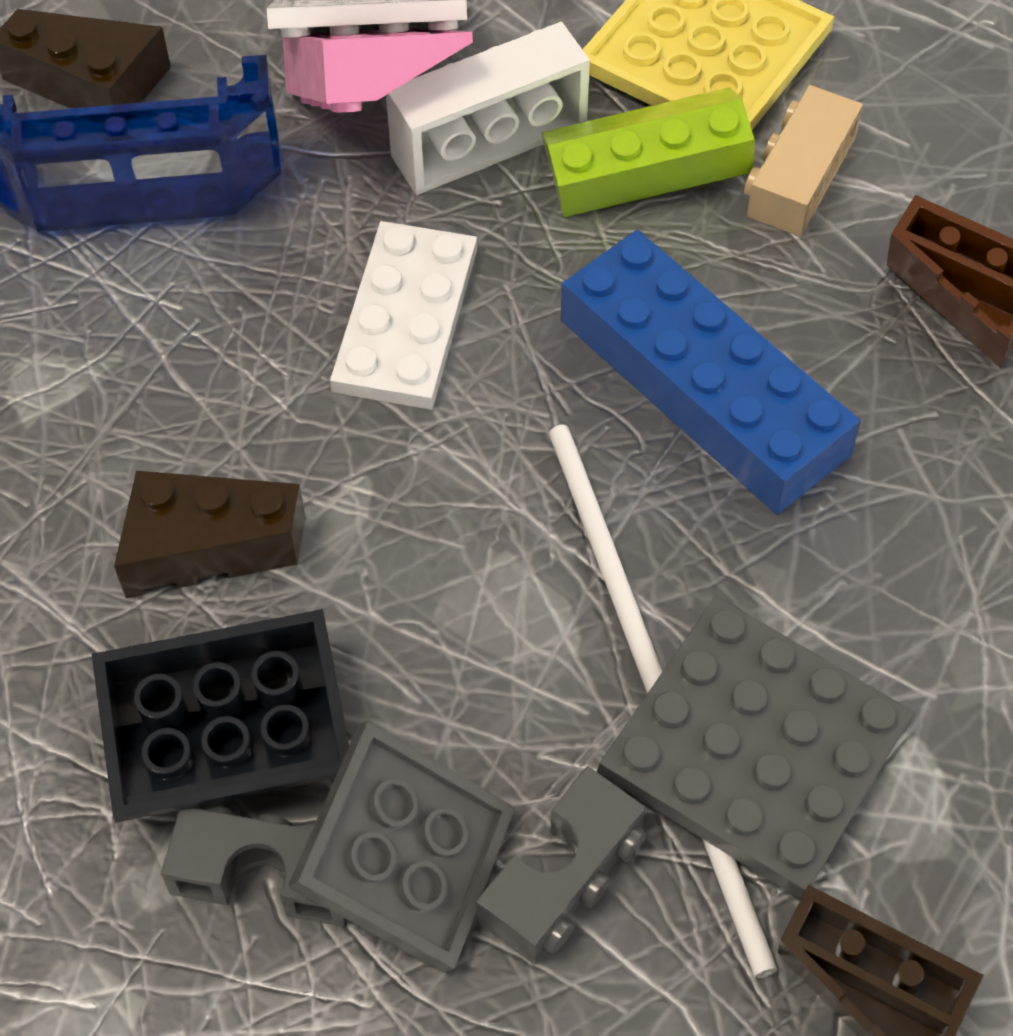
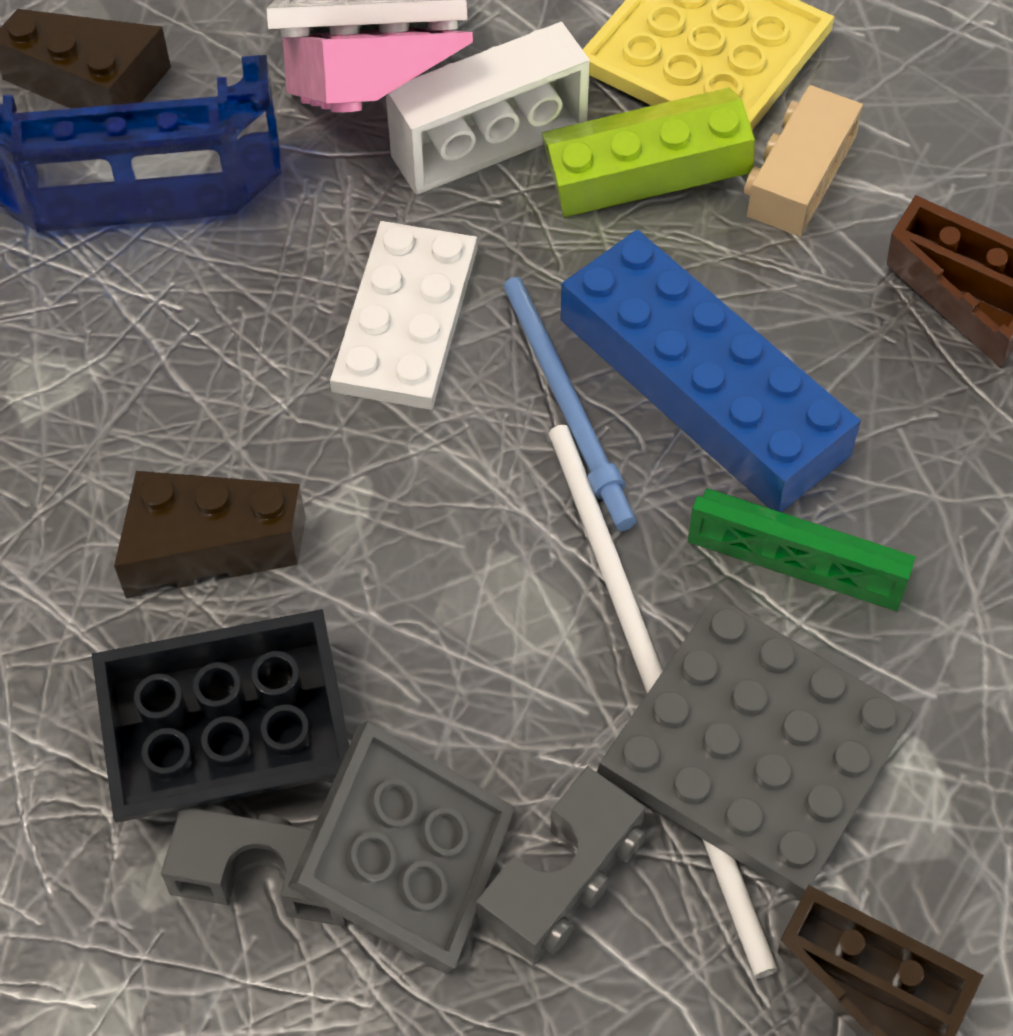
none -> medium blue bar [503,277,637,531]
none -> green fence [687,488,916,612]

